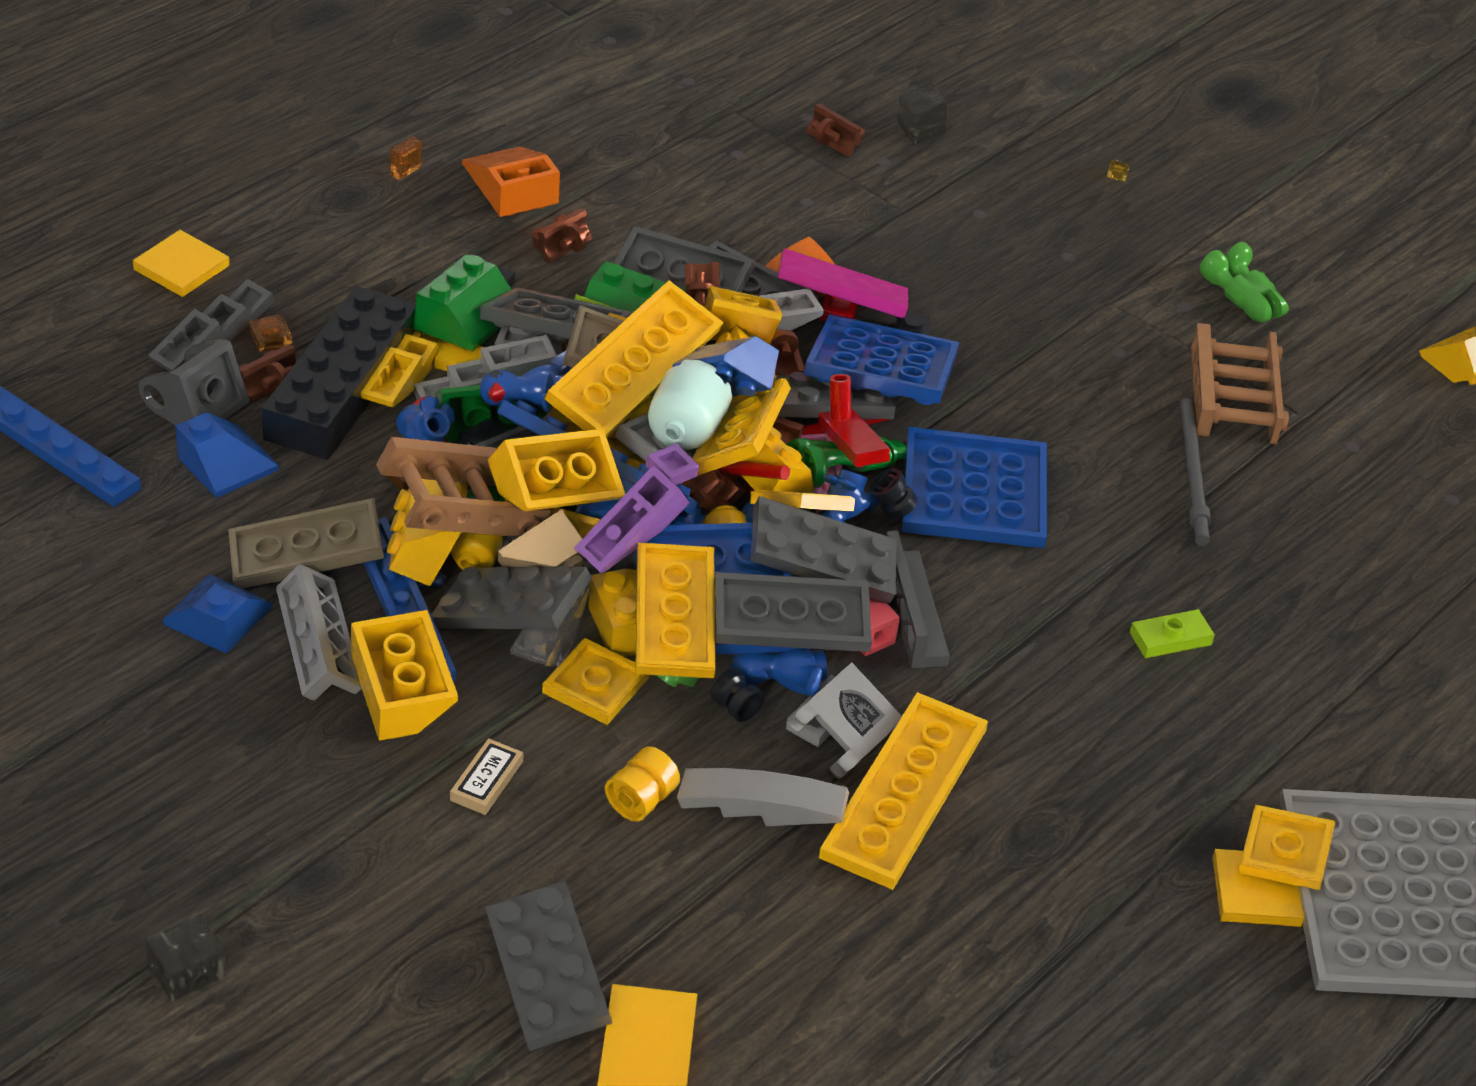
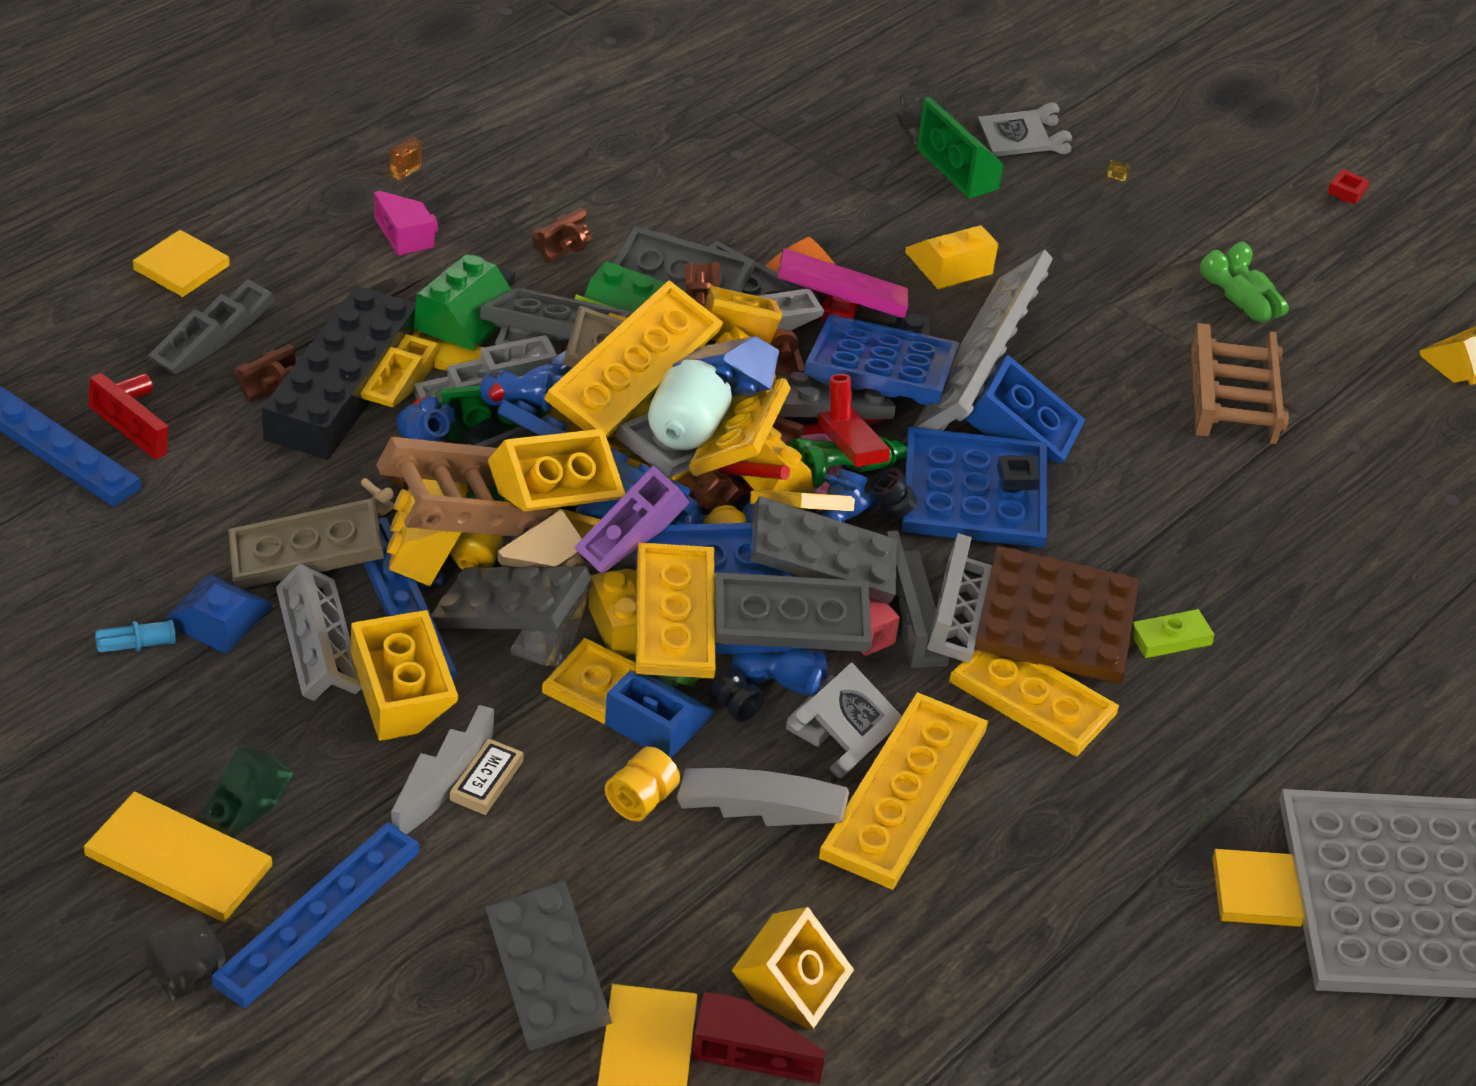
dark grey hose [139,339,250,425] -> none
blue slope [175,412,279,498] -> none
clear orange plate [248,314,292,352] -> none
orange slope [462,146,560,217] -> none
medium lavender plate [645,443,699,485] -> none
copper hips [806,104,865,157] -> none
dark grey bar [1180,398,1211,546] -> none
yellow tile [1239,804,1335,890] -> none
none -> yellow tile [84,791,272,923]
none -> red piece [88,373,169,460]
none -> dark azure axle [95,620,176,652]
none -> clear green slope [198,747,294,838]
none -> blue plate [212,822,419,1009]
none -> tan hand [361,478,395,516]
none -> dark pink slope [374,191,438,256]
none -> light grey slope [391,705,494,835]
none -> blue slope [605,670,714,758]
none -> dark red slope [692,992,826,1084]
none -> yellow slope [732,907,854,1029]
none -> yellow slope [905,225,998,289]
none -> light grey plate [913,249,1053,431]
none -> green slope [917,97,1004,199]
none -> light grey fence [926,533,992,663]
none -> yellow tile [949,650,1119,757]
none -> blue slope [965,355,1085,464]
none -> reddish brown plate [974,546,1139,685]
none -> light grey flag [978,102,1072,157]
none -> black plate [997,455,1040,490]
none -> red plate [1327,169,1370,204]

